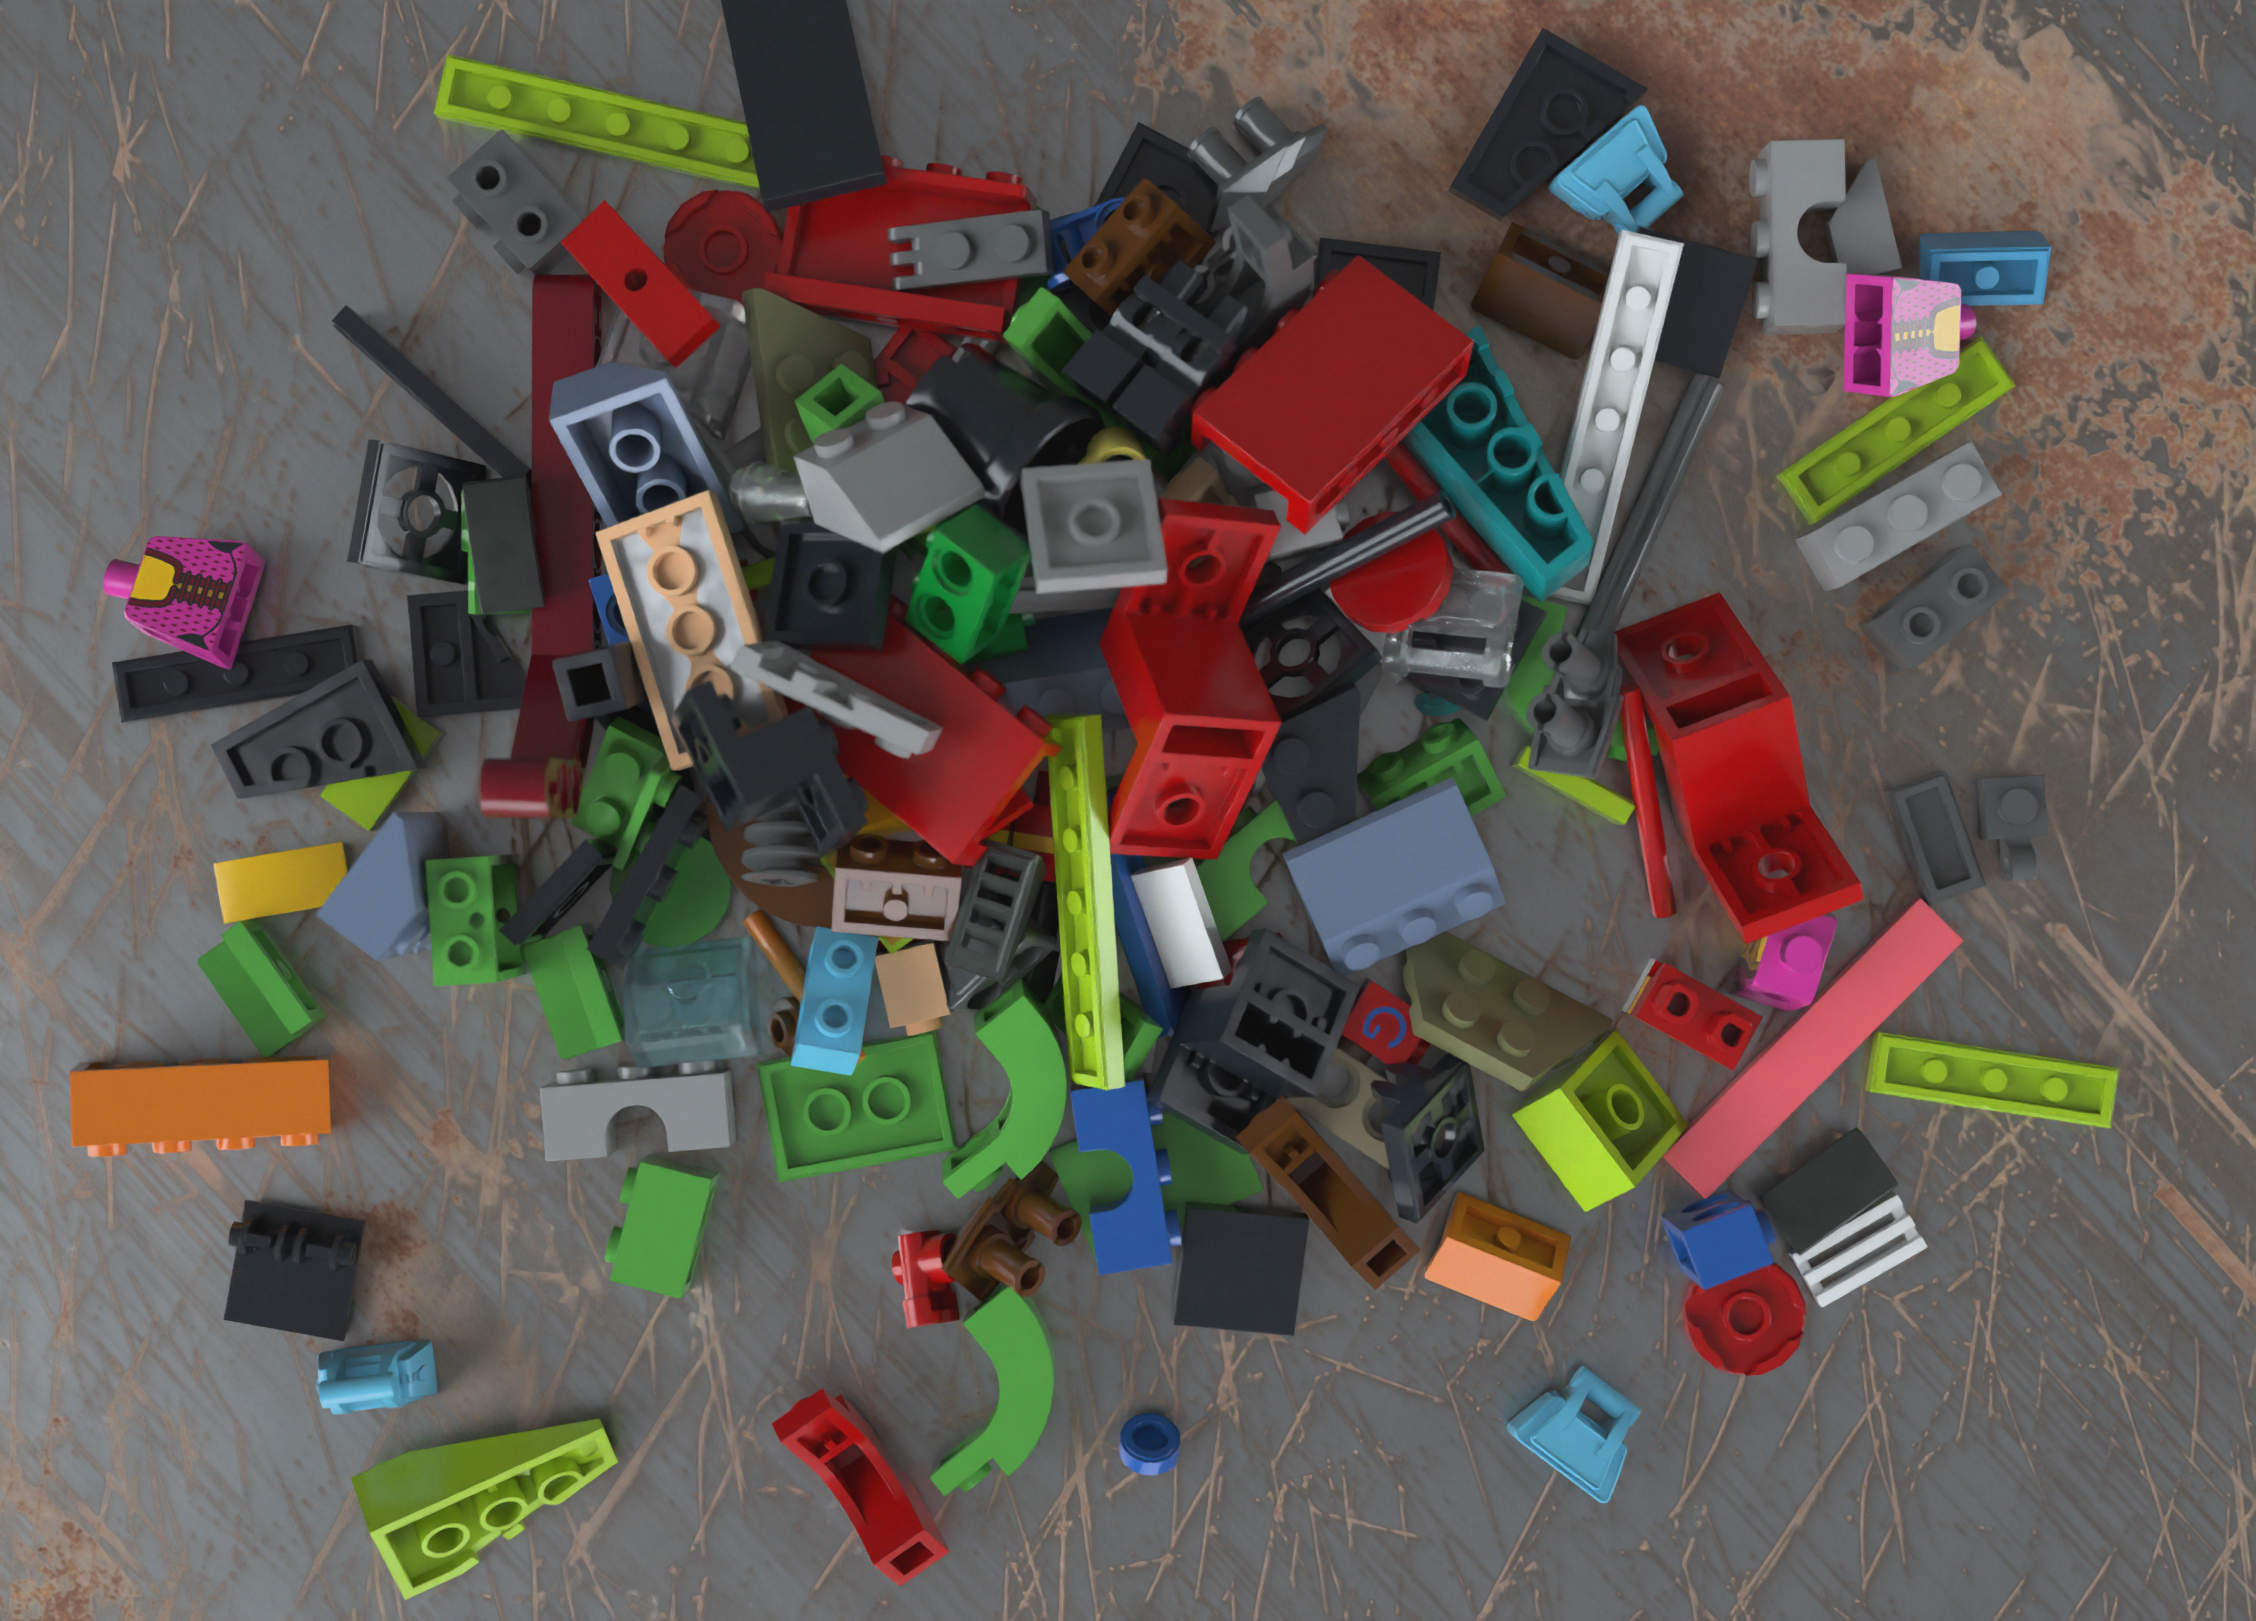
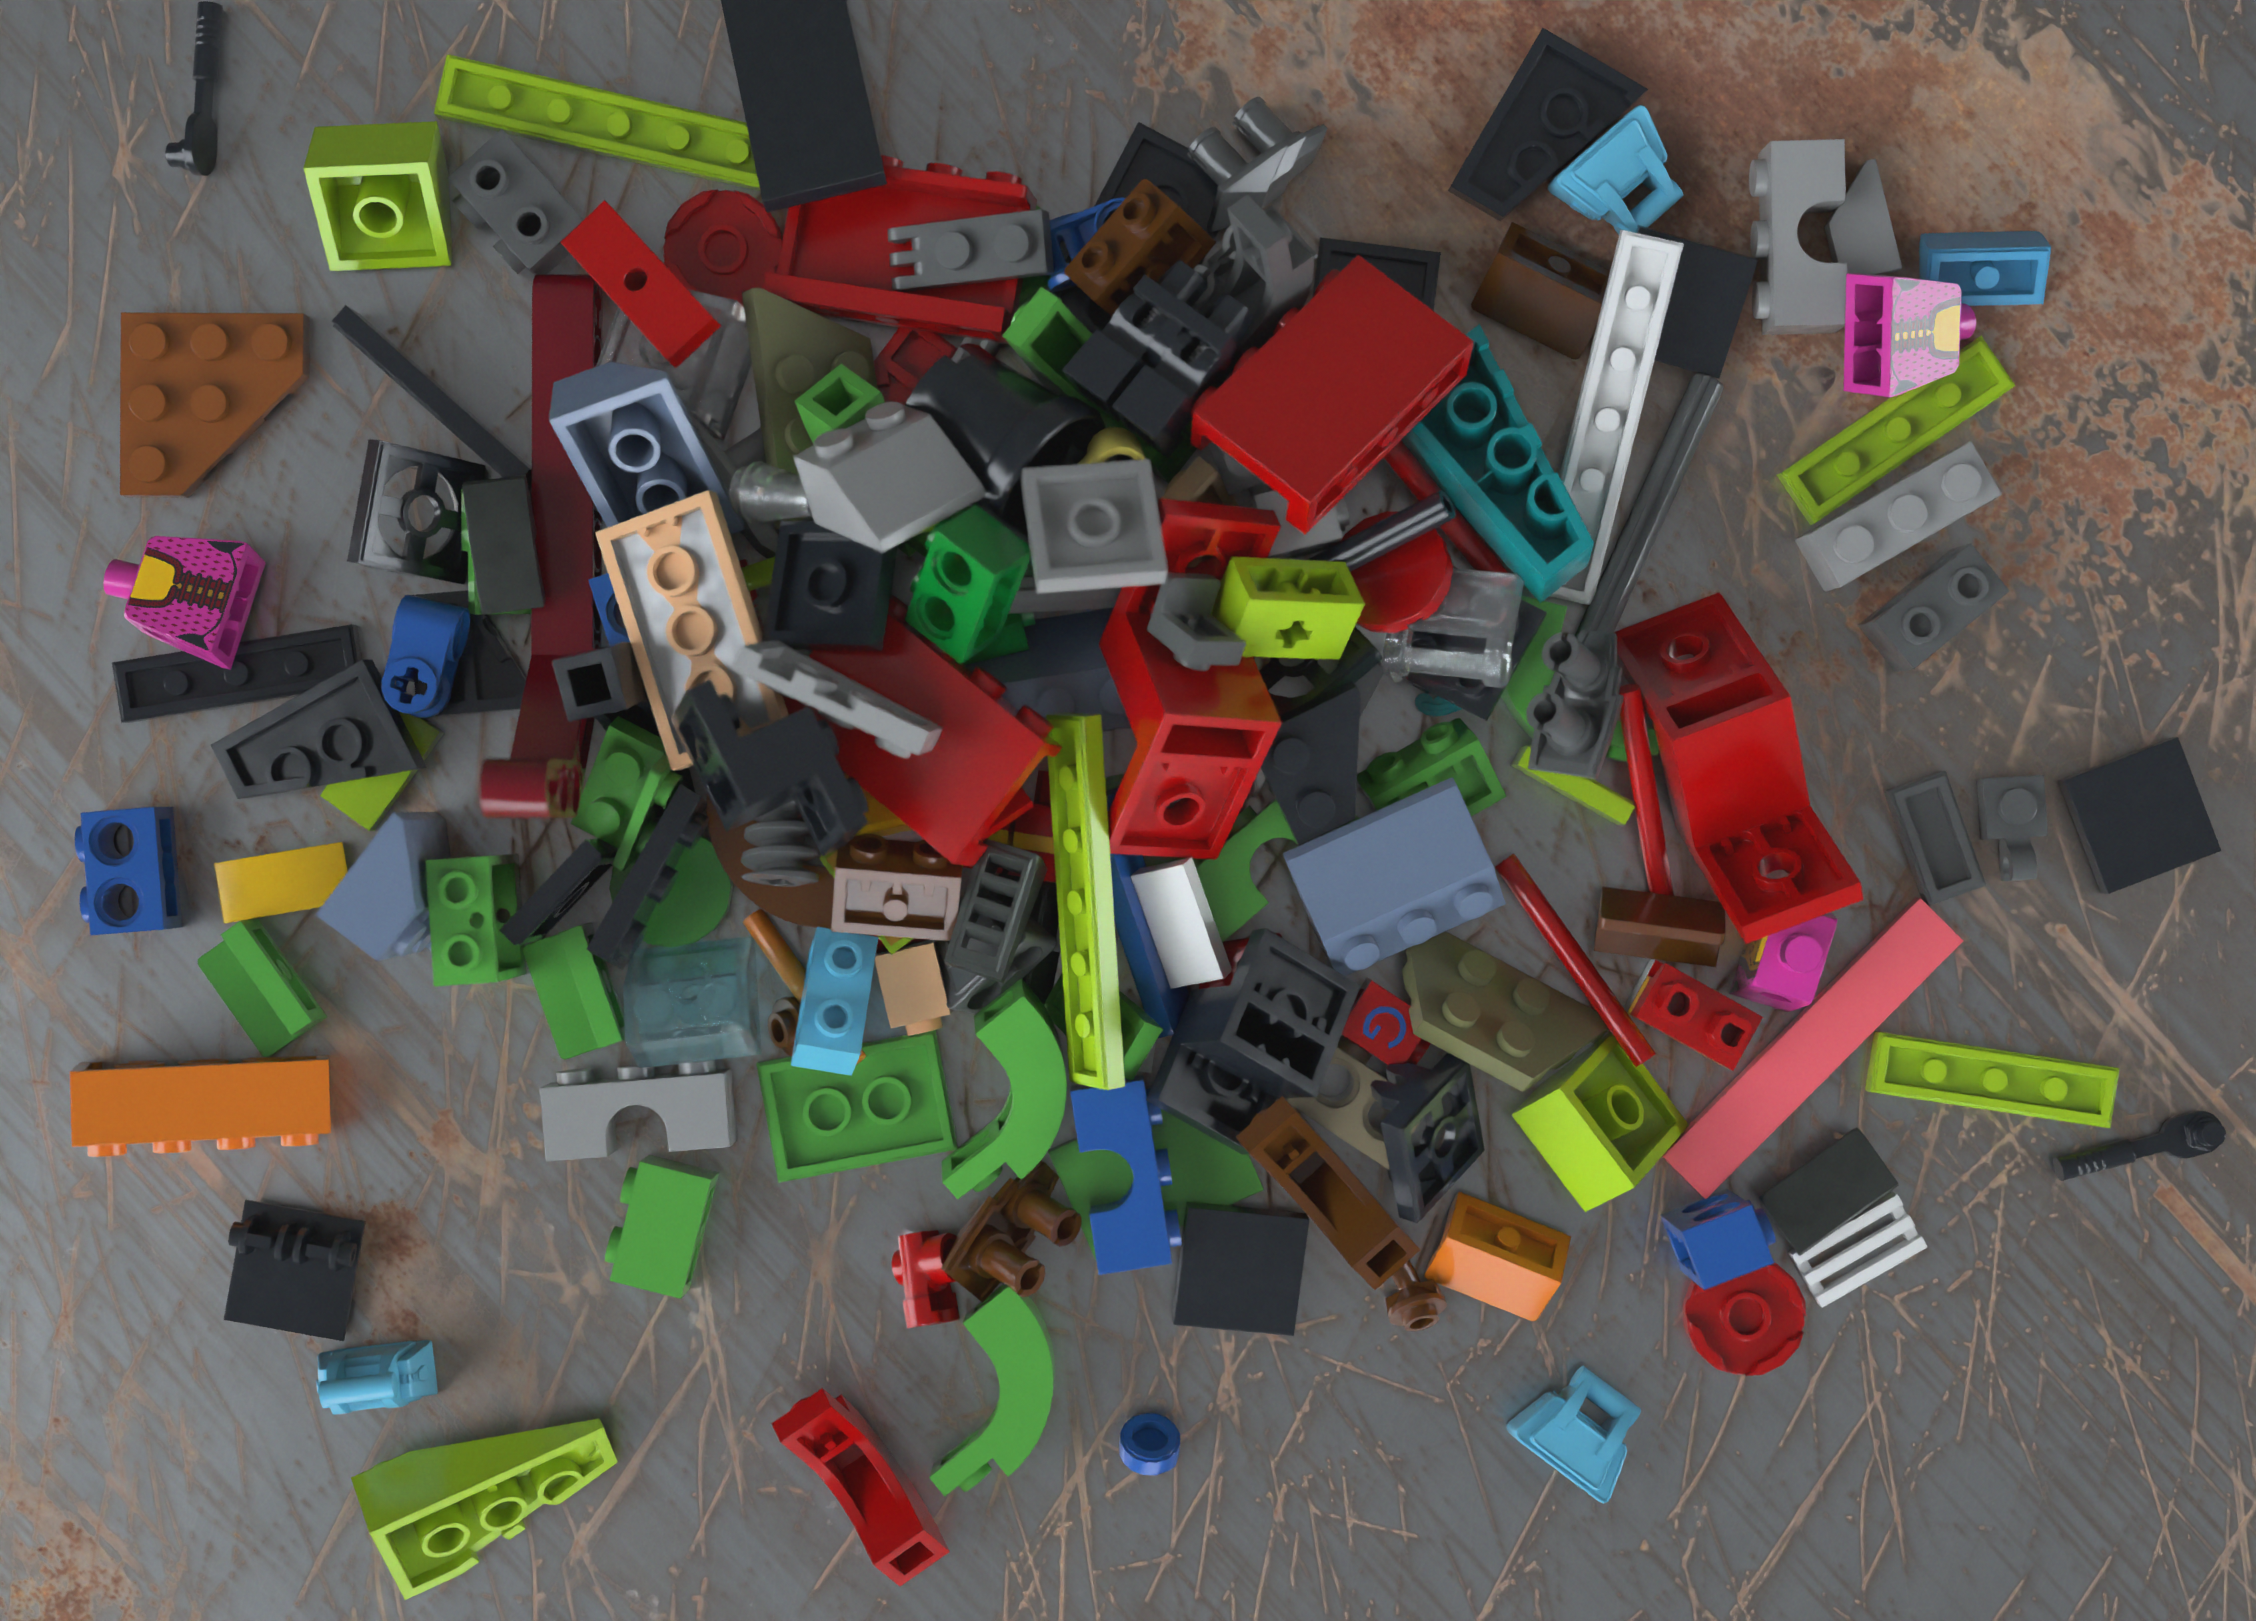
none -> blue brick [75,807,183,935]
none -> dark orange plate [120,312,310,498]
none -> black piece [165,1,223,176]
none -> lime slope [303,121,453,271]
none -> blue piece [381,595,470,718]
none -> dark grey bracket [1147,573,1246,670]
none -> lime brick [1211,557,1365,660]
none -> reddish brown plate [1385,1260,1447,1332]
none -> red bar [1495,853,1656,1067]
none -> reddish brown panel [1594,886,1726,967]
none -> black piece [2053,1111,2226,1181]
none -> black tile [2058,737,2221,894]

